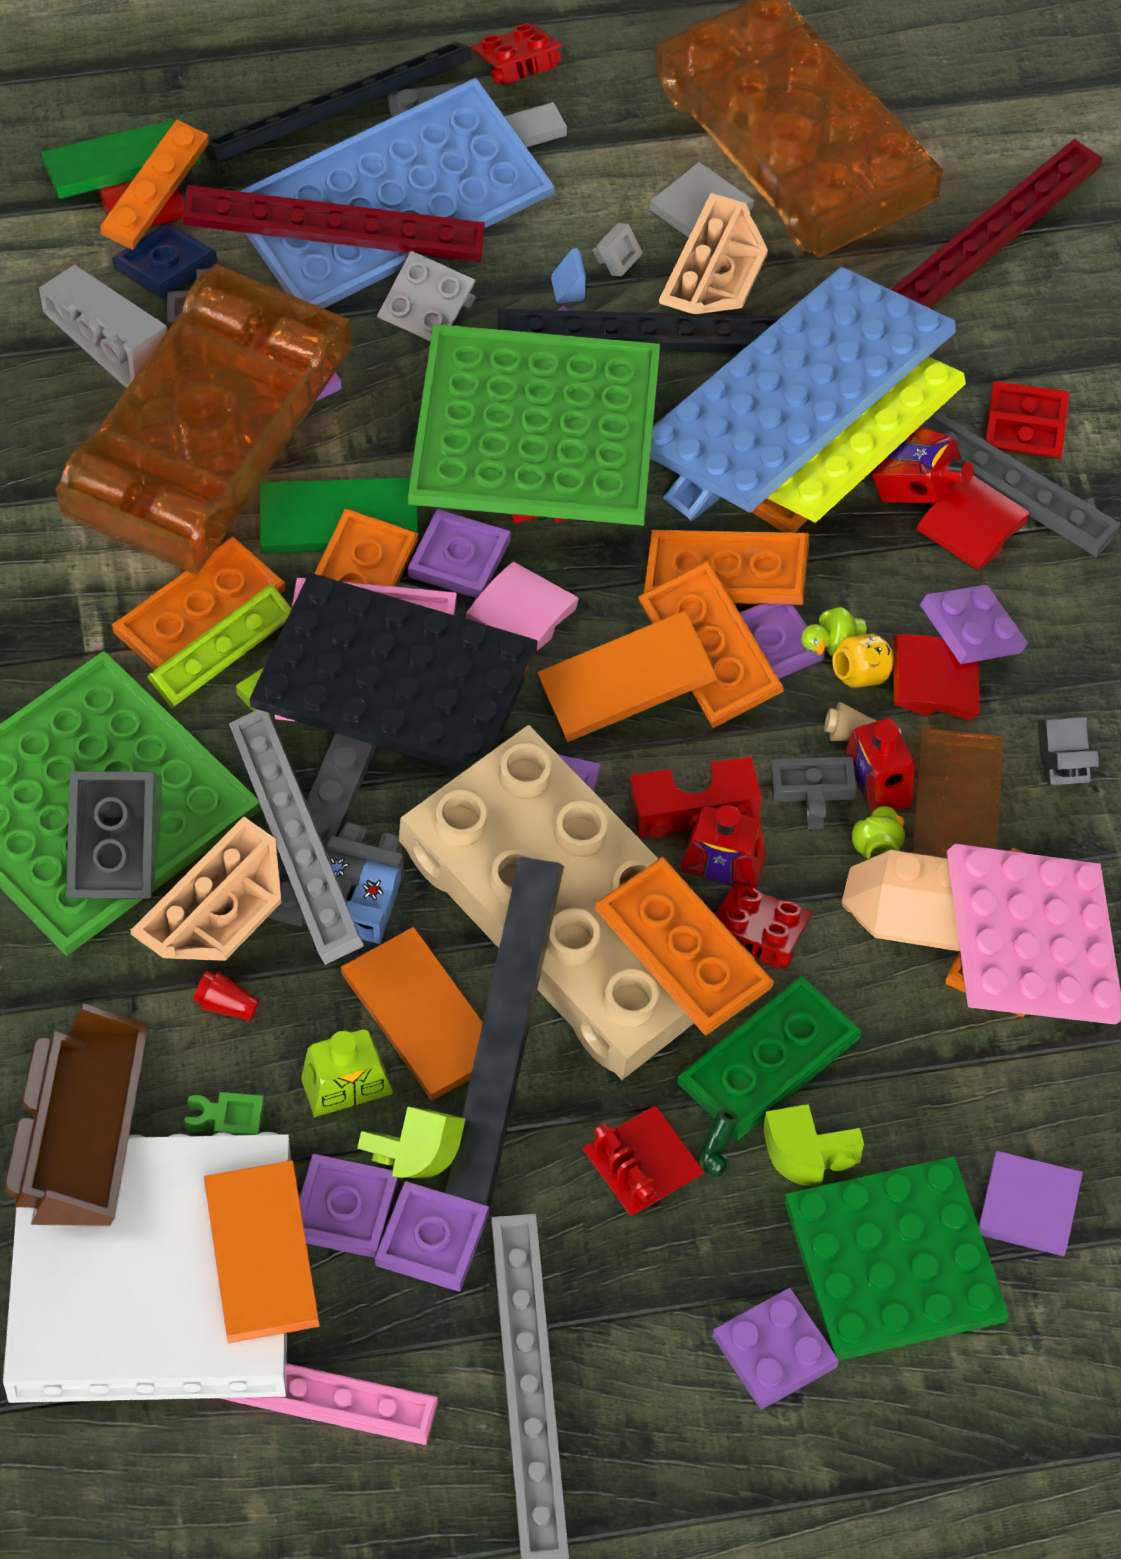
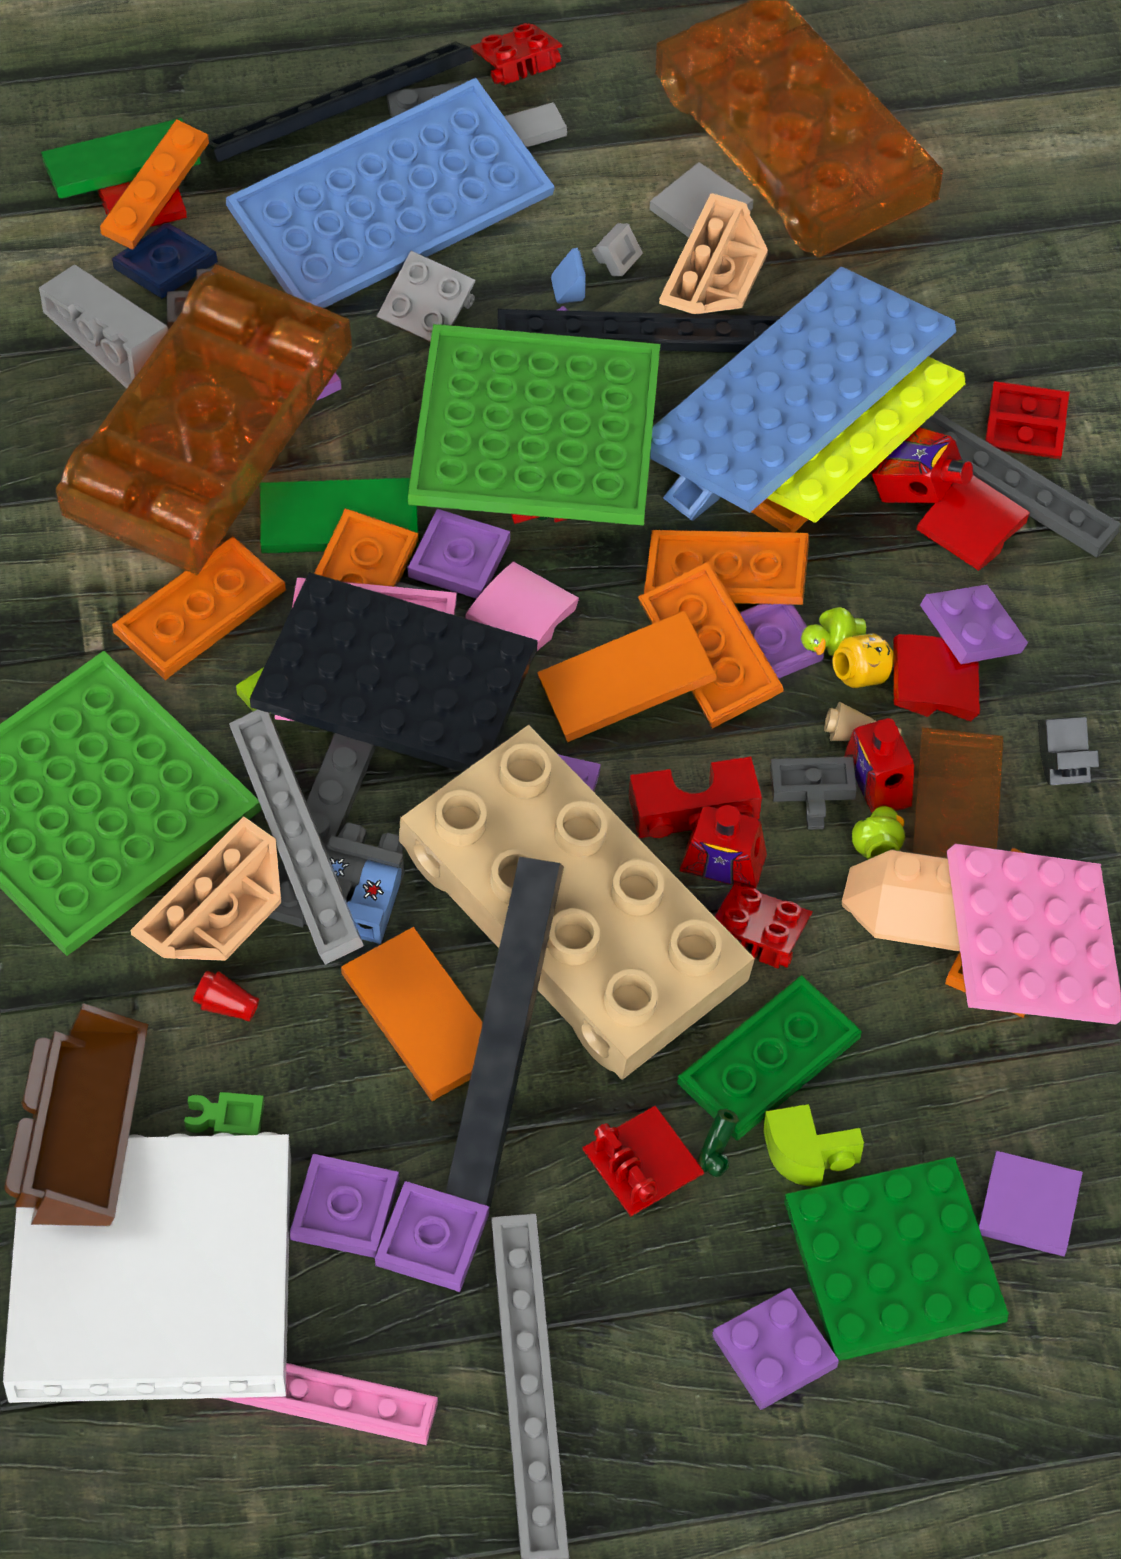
dark grey slope [66,771,162,899] -> none
lime tile [147,583,292,709] -> none
dark red plate [183,185,485,262] -> none
orange tile [204,1160,320,1343] -> none
lime torso [301,1029,393,1118] -> none
lime brick [357,1107,466,1179] -> none
orange tile [595,857,774,1036] -> none
dark red plate [890,139,1103,308] -> none

